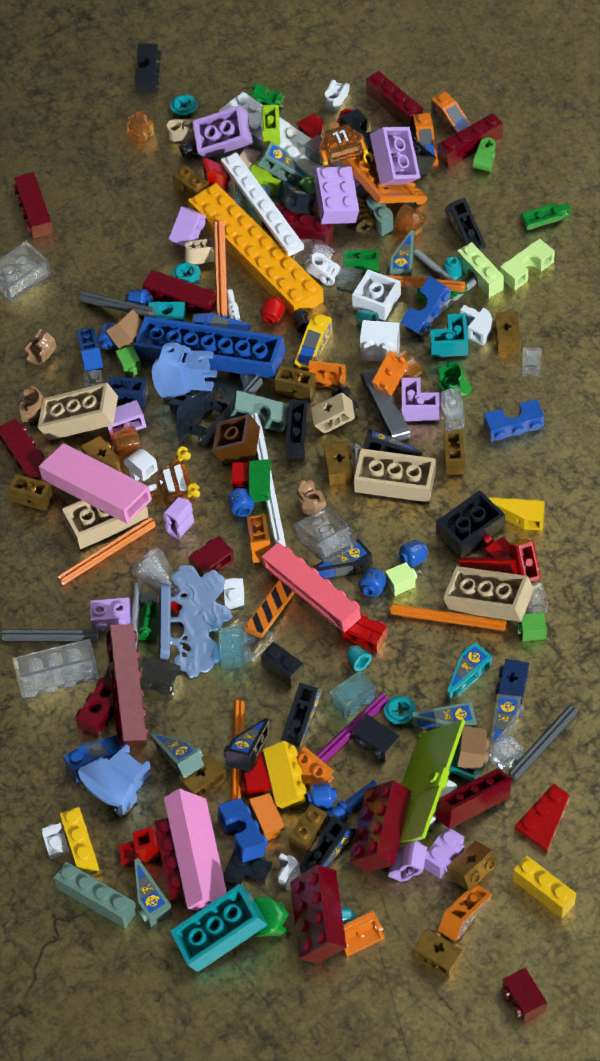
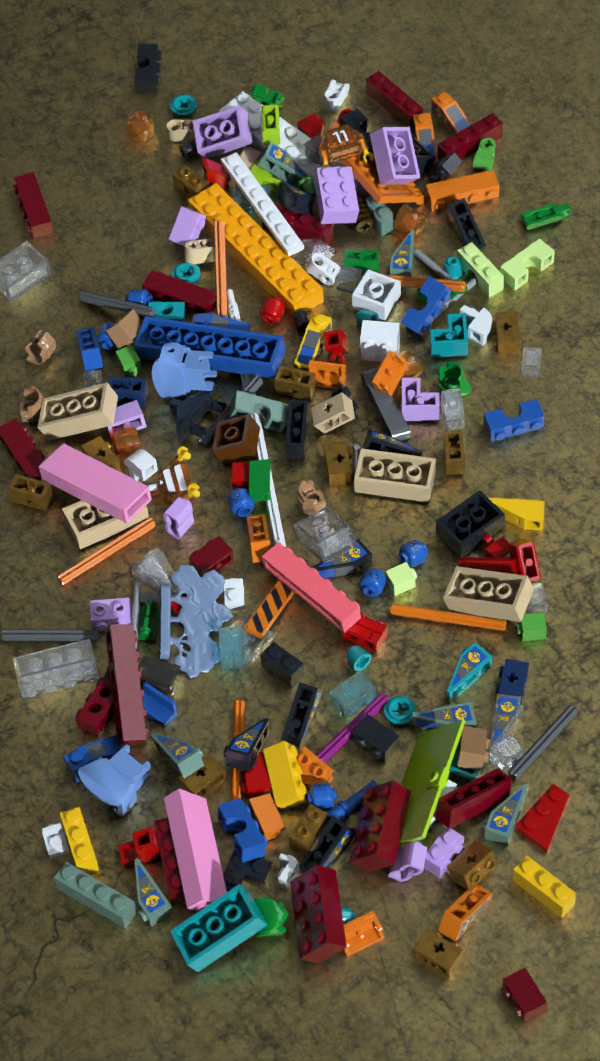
none -> blue panel [142,682,178,728]
none -> red brick [324,329,349,364]
none -> black brick [426,152,463,183]
none -> orange brick [426,170,499,212]
none -> slope [482,784,528,847]

